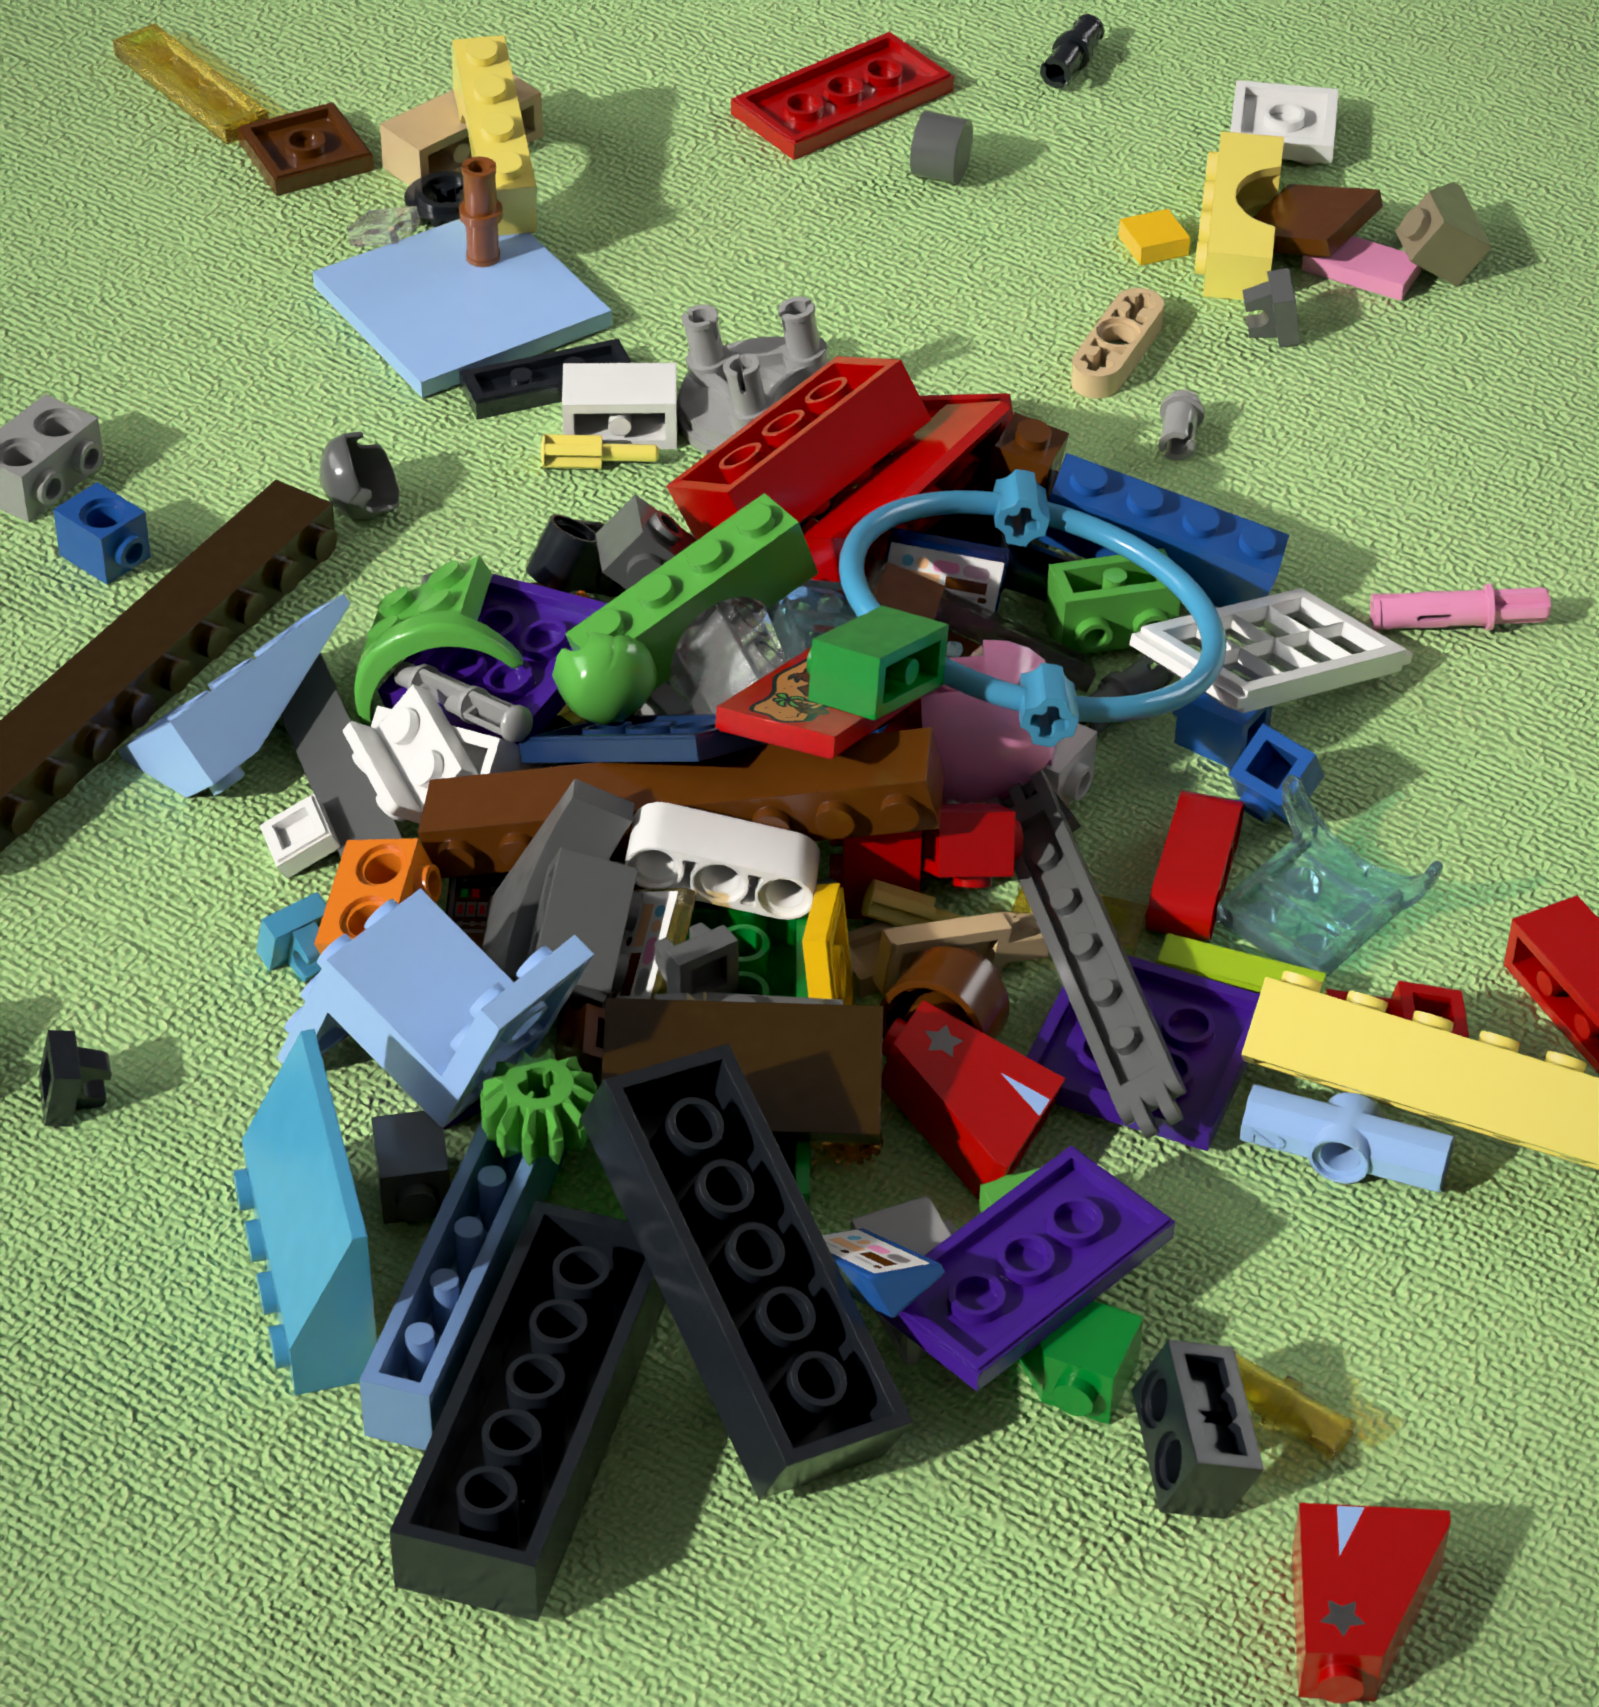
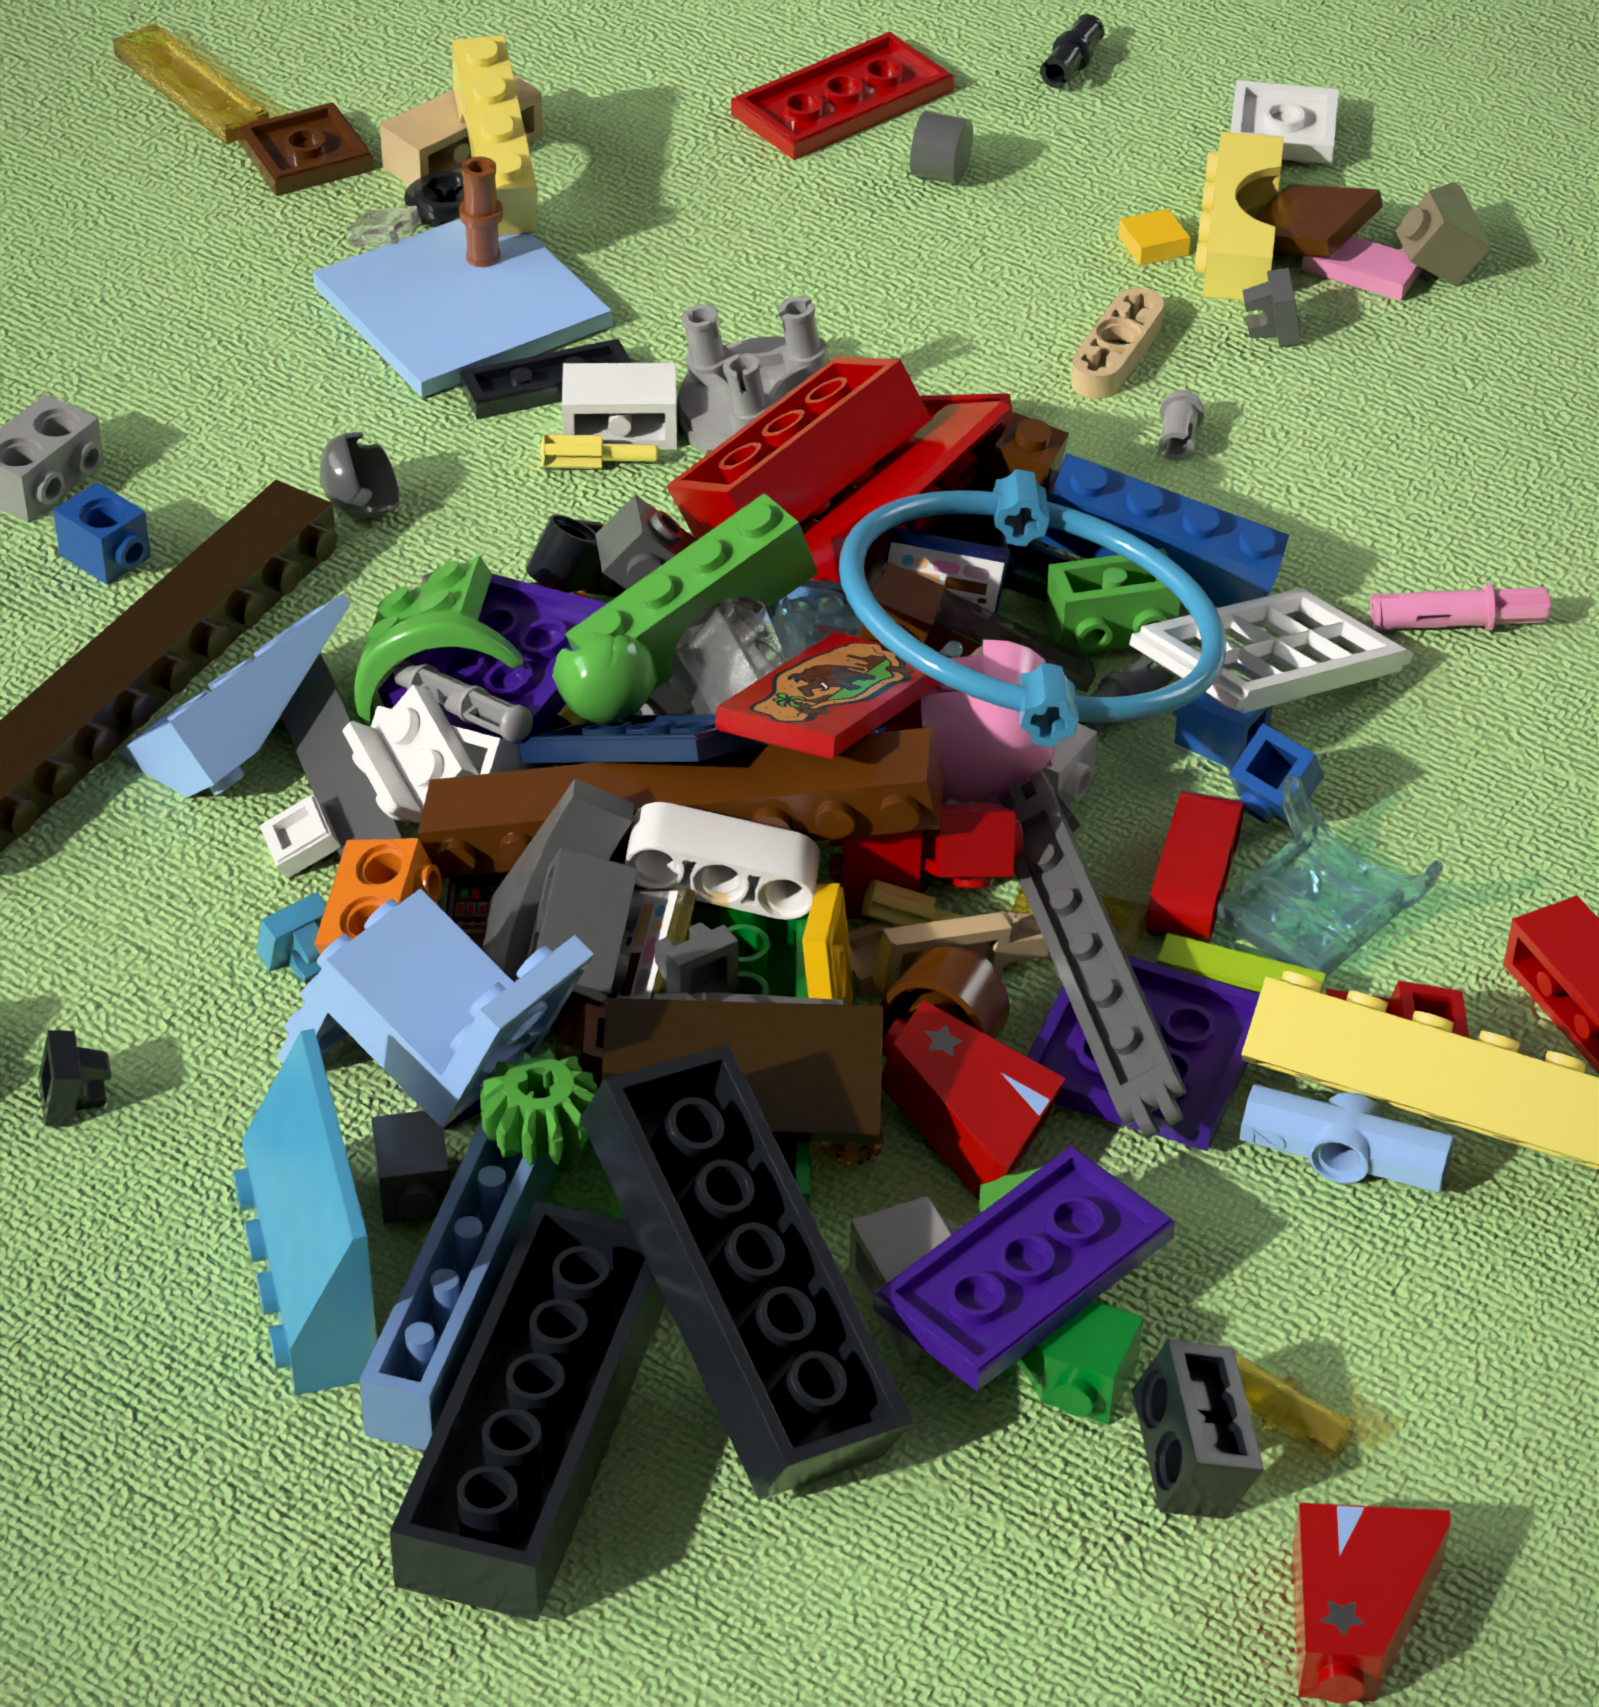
green brick [806,605,949,720] -> none
blue slope [822,1228,945,1318] -> none

